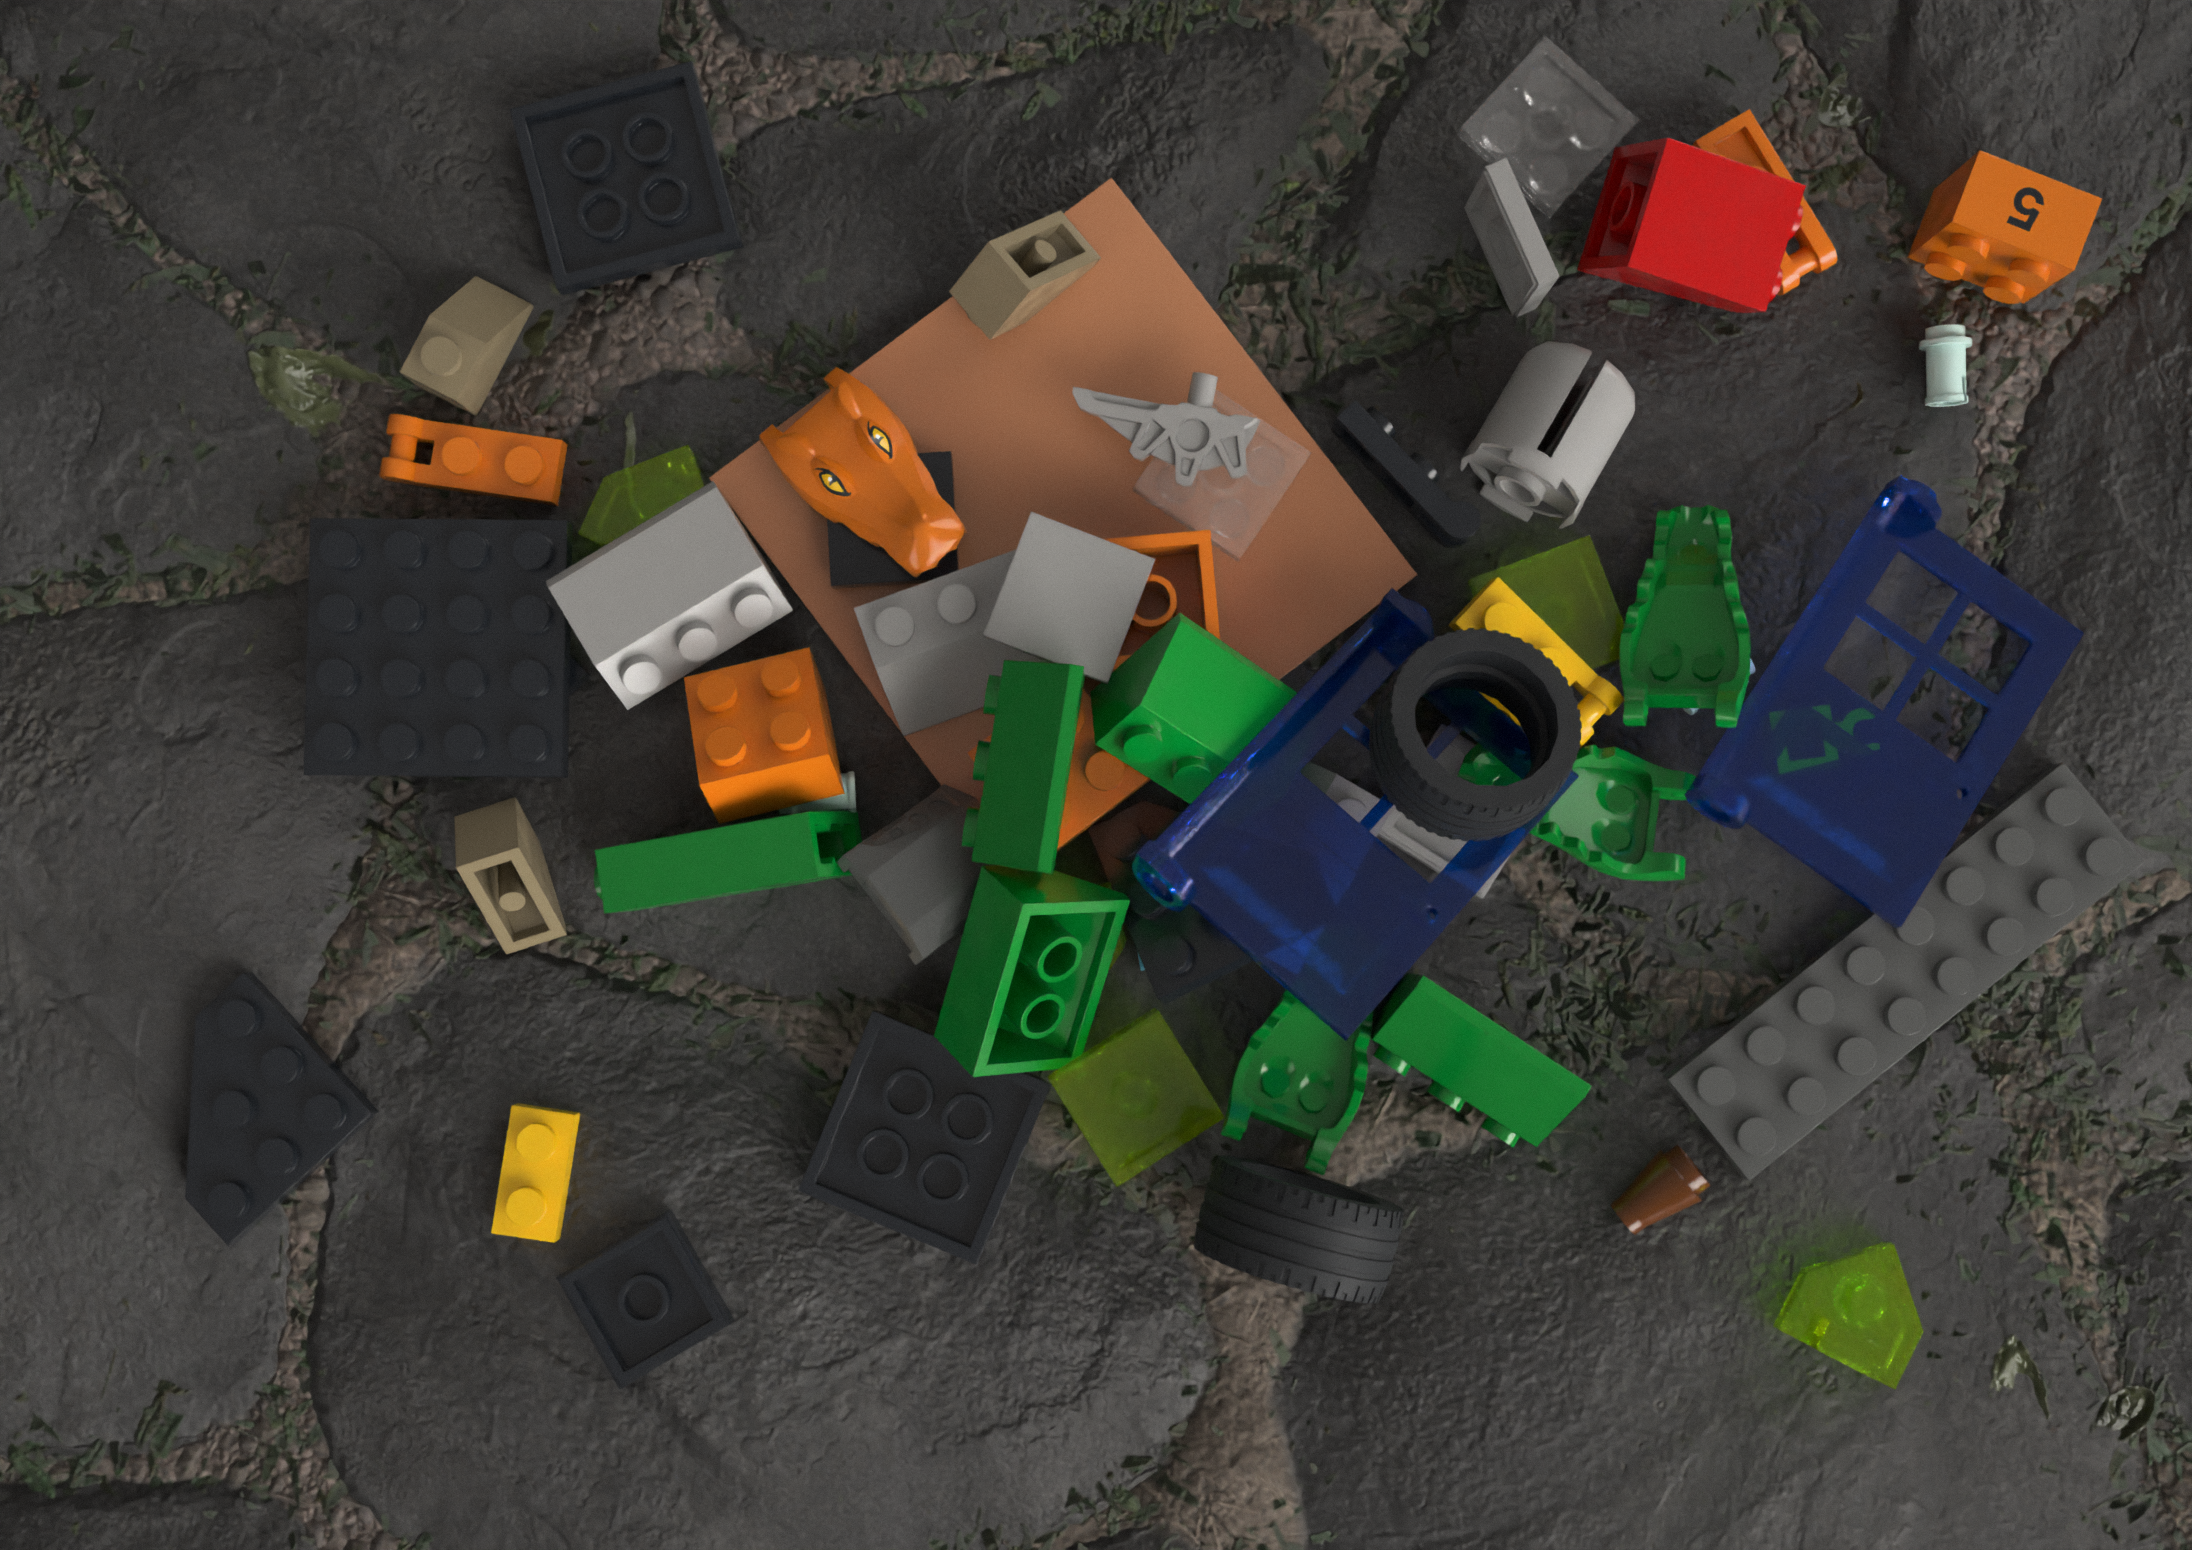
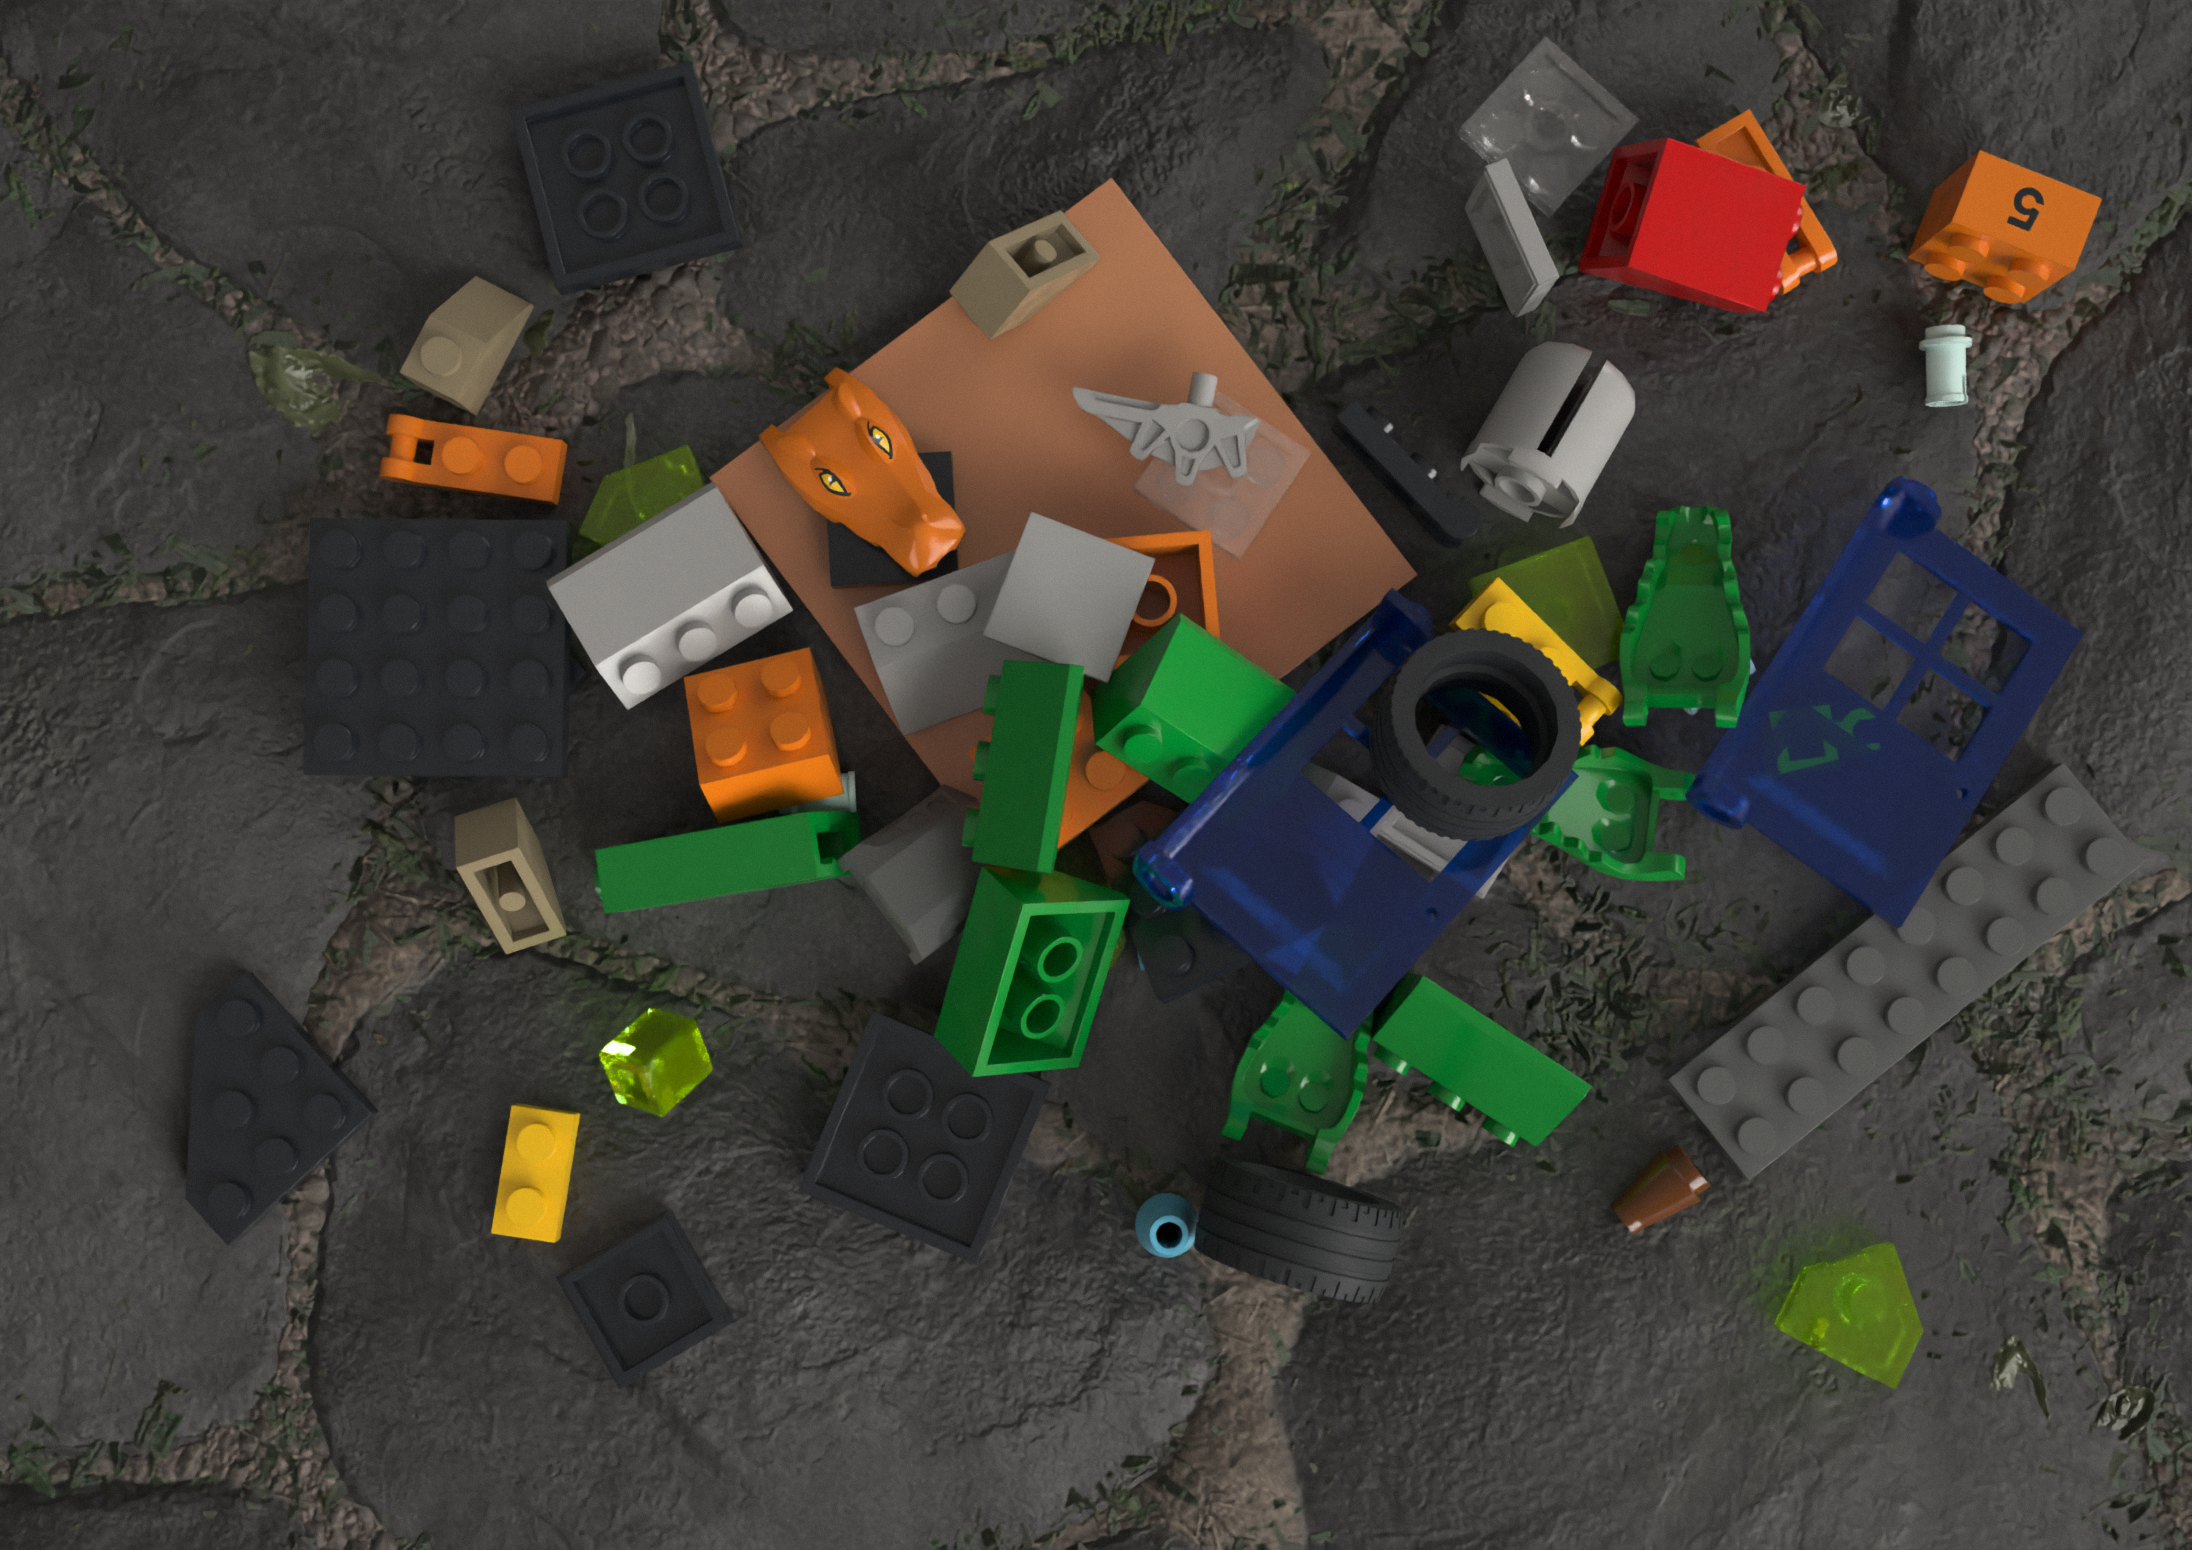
clear neon green plate [1047,1008,1225,1187] -> none
none -> clear neon green panel [598,1008,713,1117]
none -> medium azure cone [1135,1193,1199,1258]

